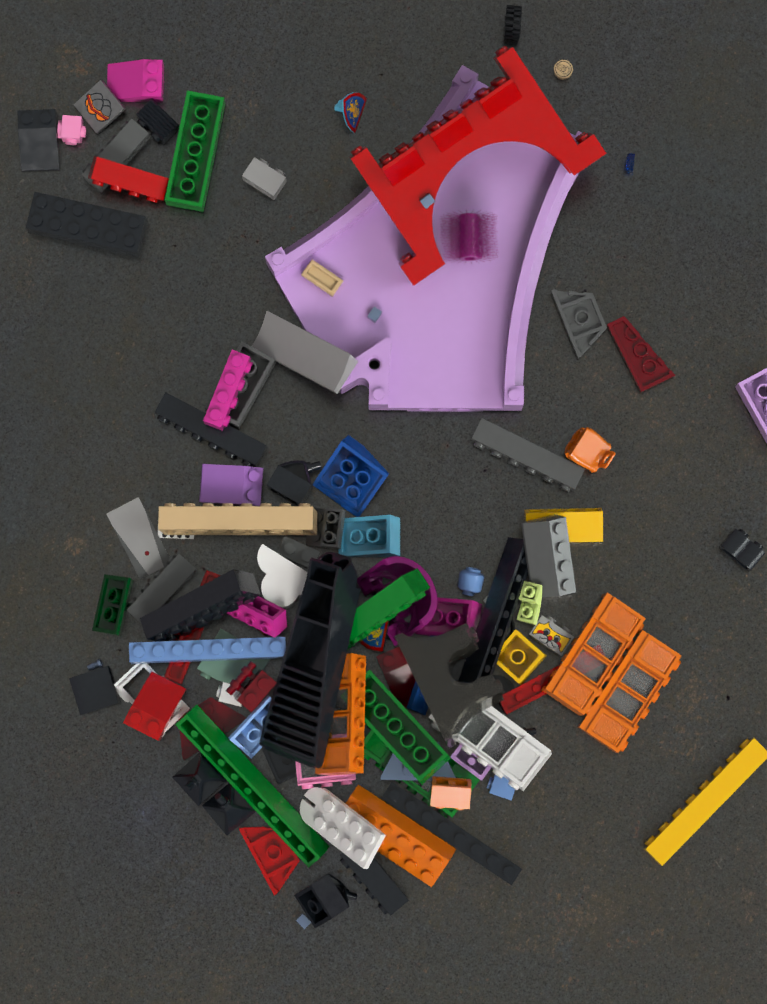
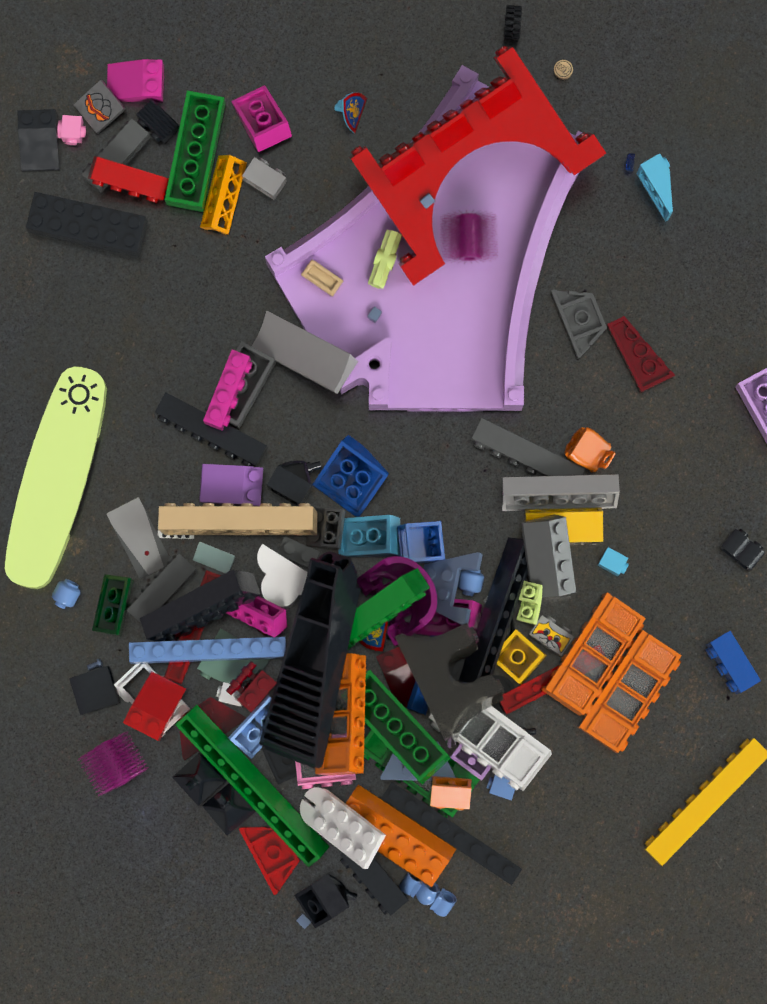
none -> yellowish green piece [5,367,107,589]
none -> medium blue head [52,579,80,609]
none -> magenta piece [77,731,149,796]
none -> light aqua slope [193,542,235,573]
none -> light orange fence [200,155,247,234]
none -> dark pink slope [231,85,292,152]
none -> yellowish green piece [368,230,402,289]
none -> blue piece [397,521,445,563]
none -> medium blue piece [399,872,457,917]
none -> sand blue wing [423,552,483,627]
none -> light grey arch [502,474,620,511]
none -> medium azure brick [597,547,629,576]
none -> medium azure slope [636,154,673,222]
none -> blue brick [705,631,761,694]

